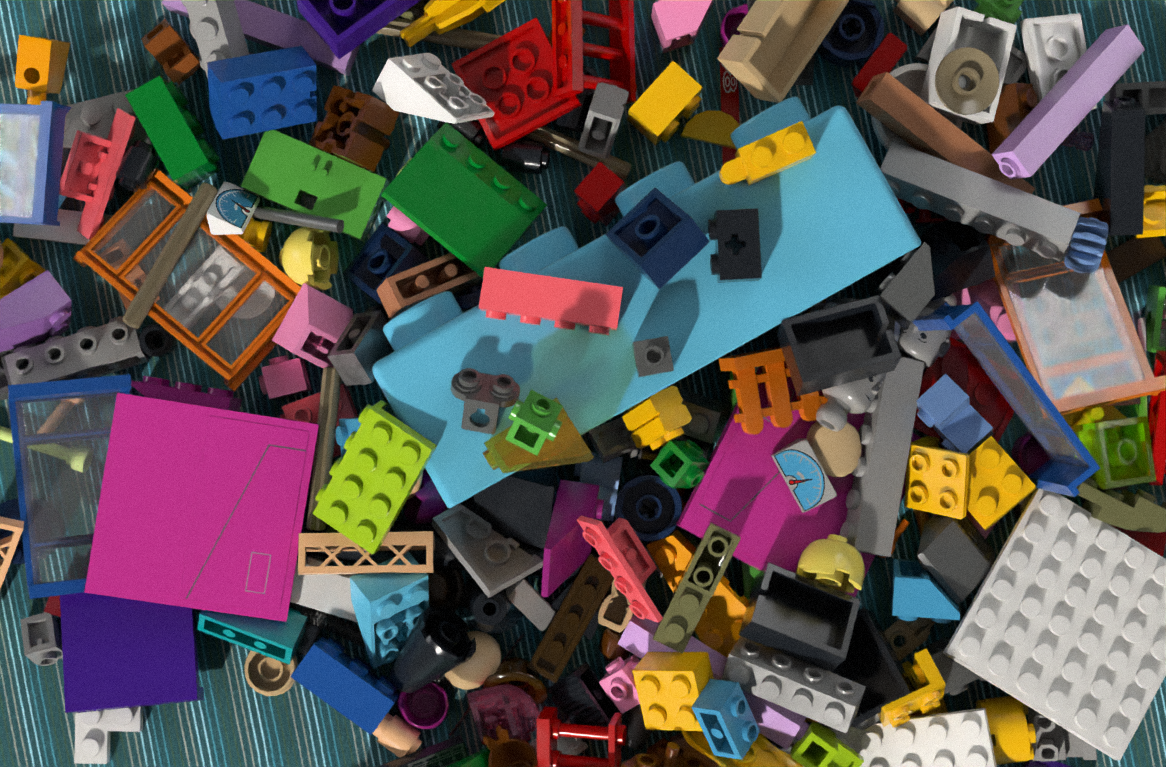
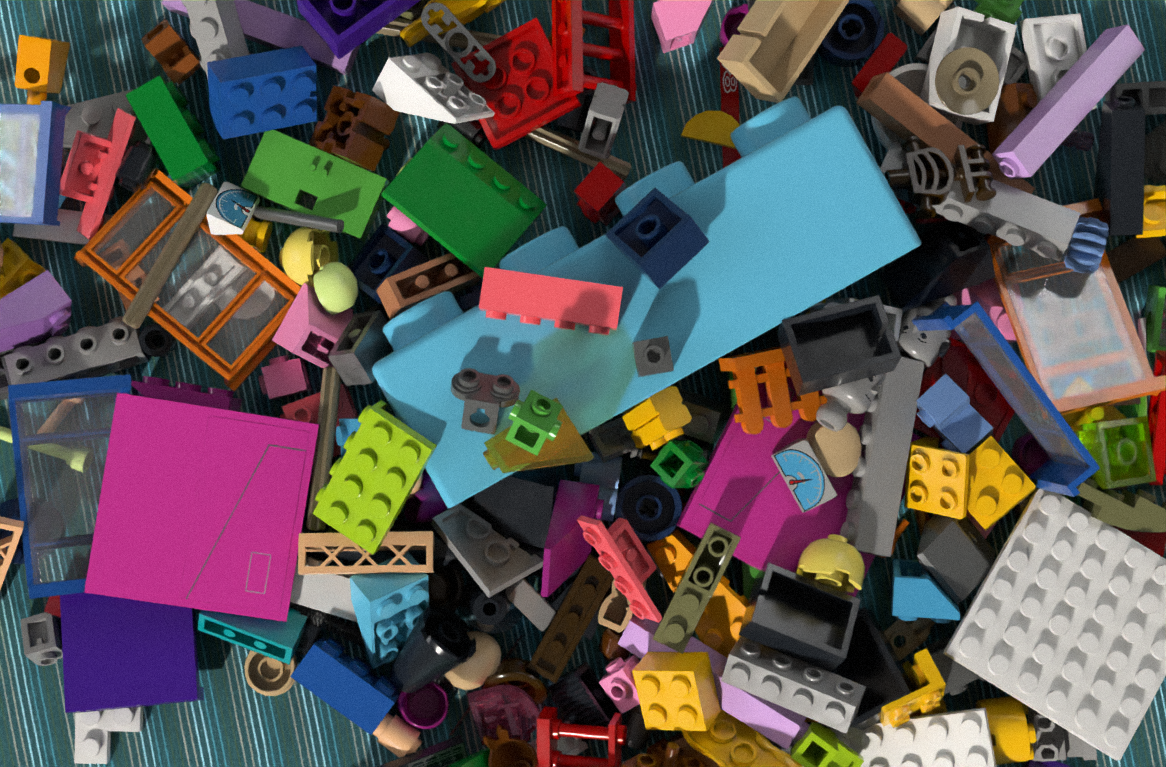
black brick [502,139,550,175] -> none
yellow brick [627,61,703,146] -> none
dark azure brick [692,679,760,760] -> none
black brick [708,208,762,283] -> none
yellow brick [719,121,816,186] -> none
dark grey slope [876,242,935,330] -> none
none -> yellowish green hair [313,262,358,315]
none -> dark grey beam [421,3,496,82]
none -> dark brown piece [885,136,996,219]

